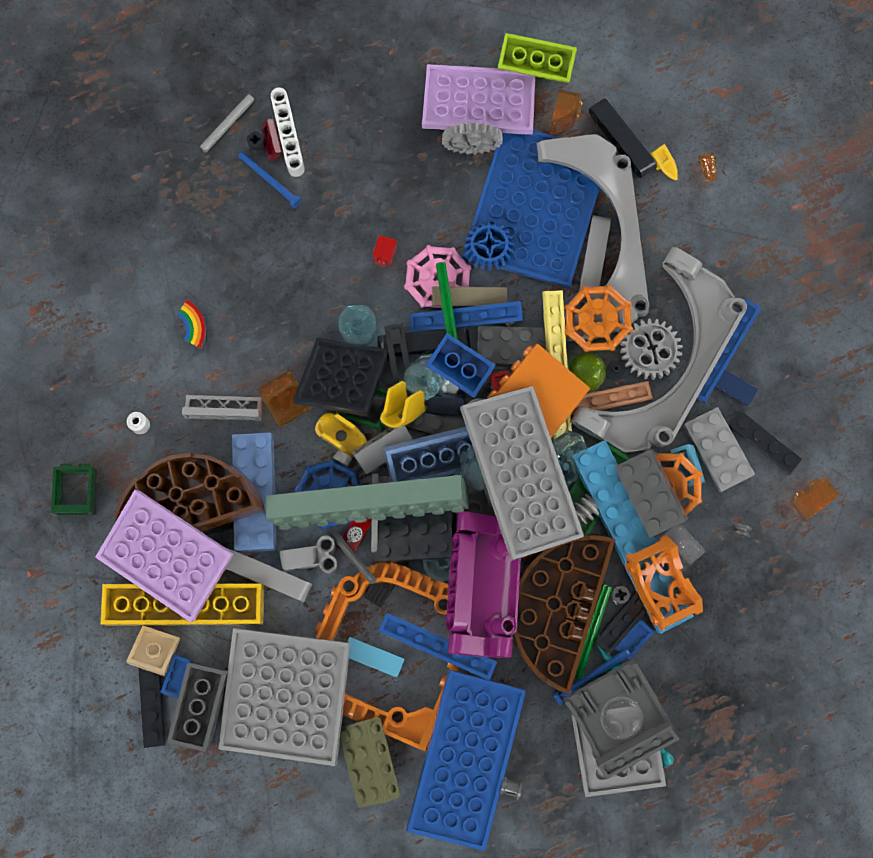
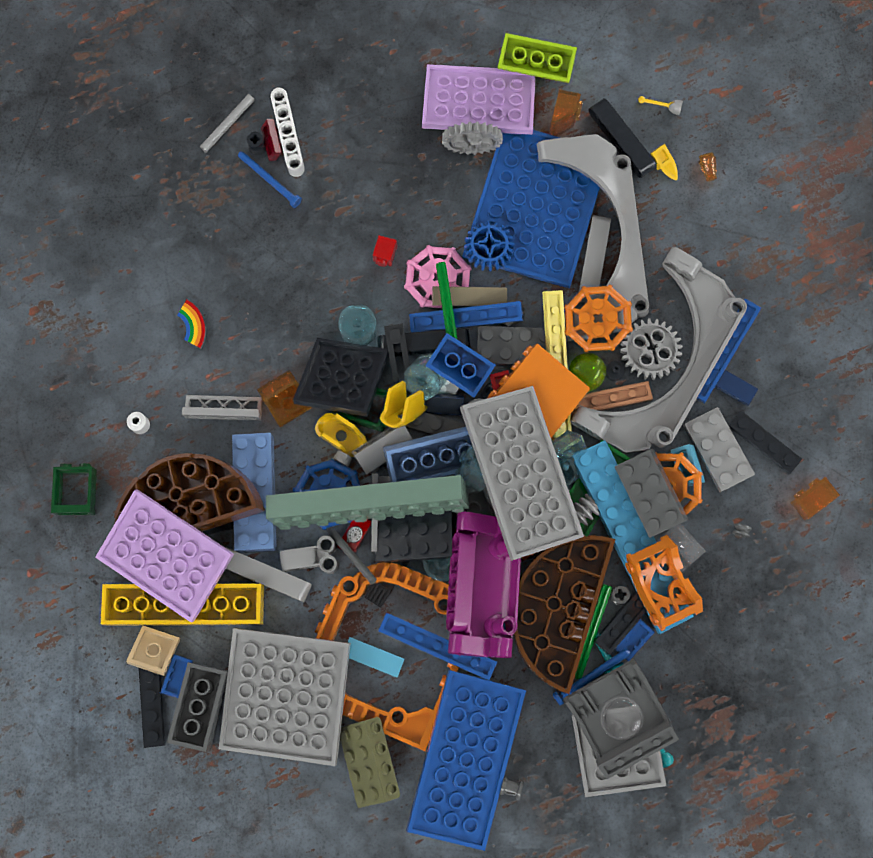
none -> hinge [638,96,683,115]

